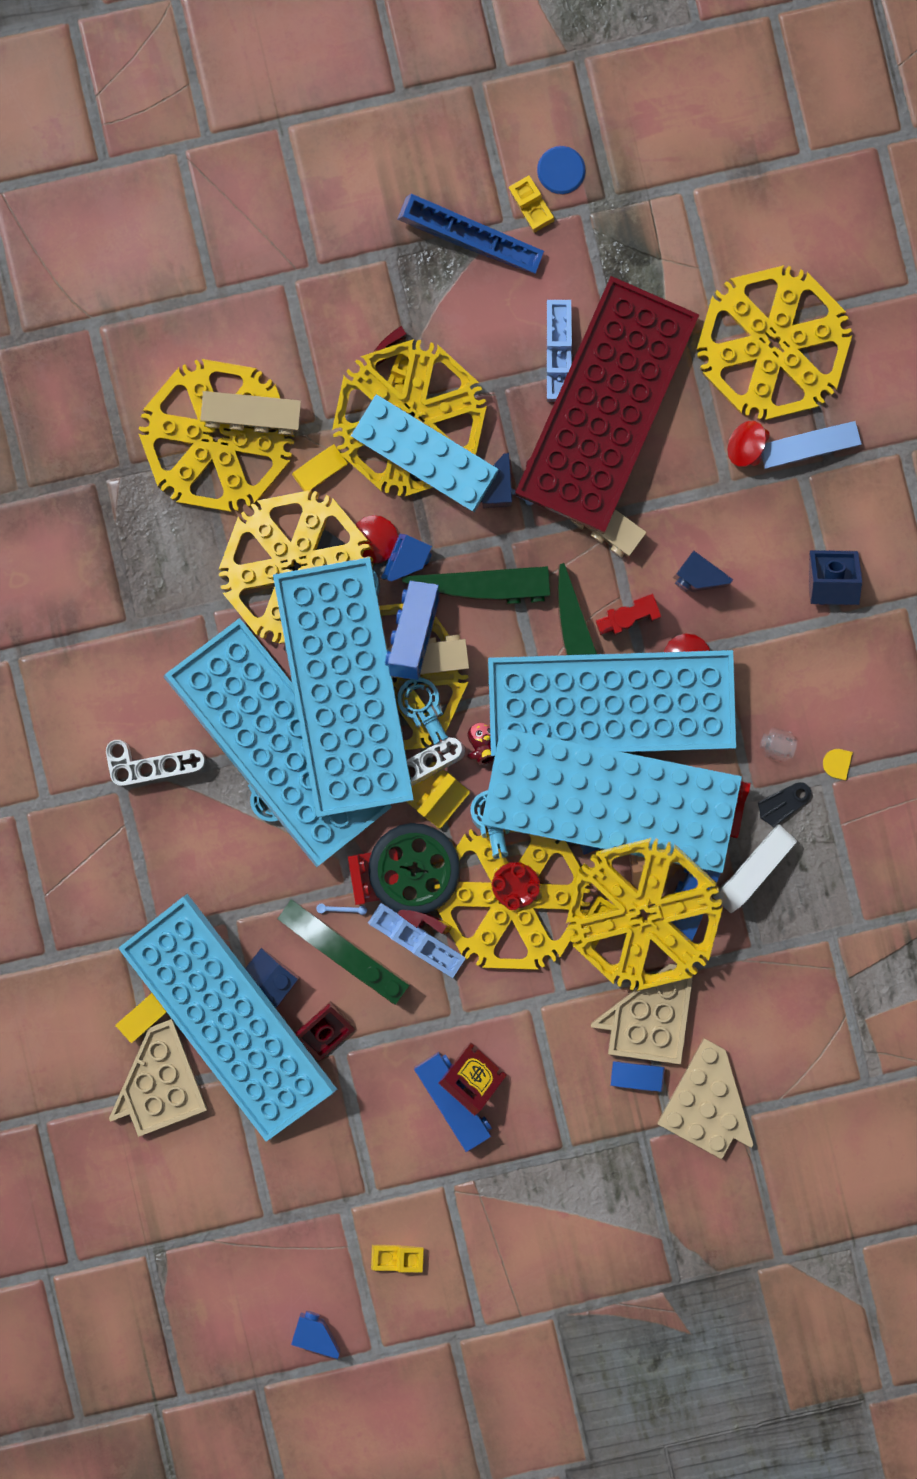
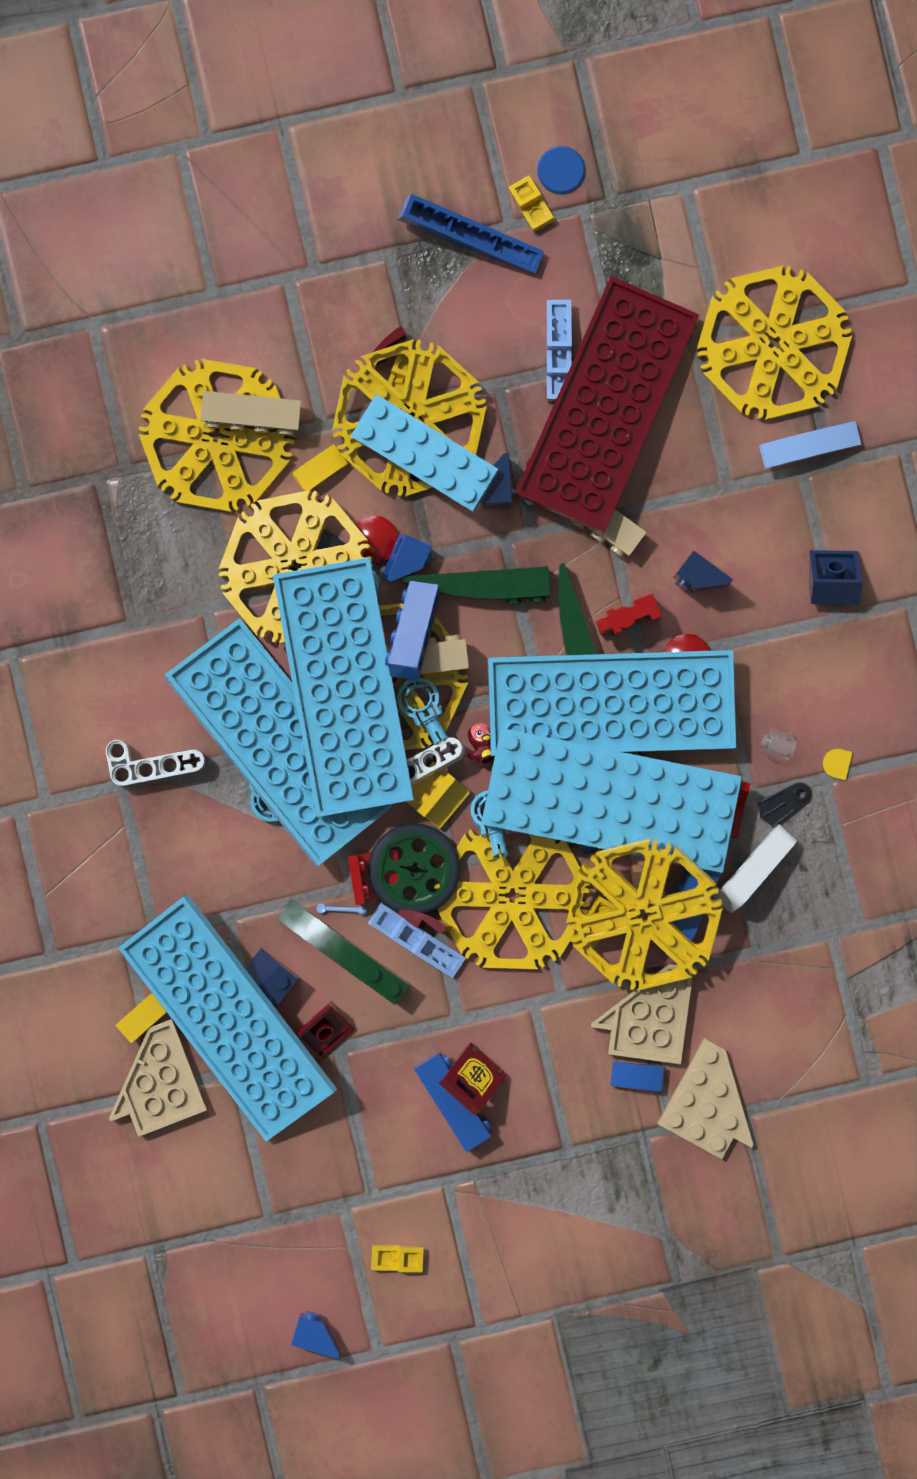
red dish [491,862,540,910] -> none
red dish [727,421,770,467] -> none

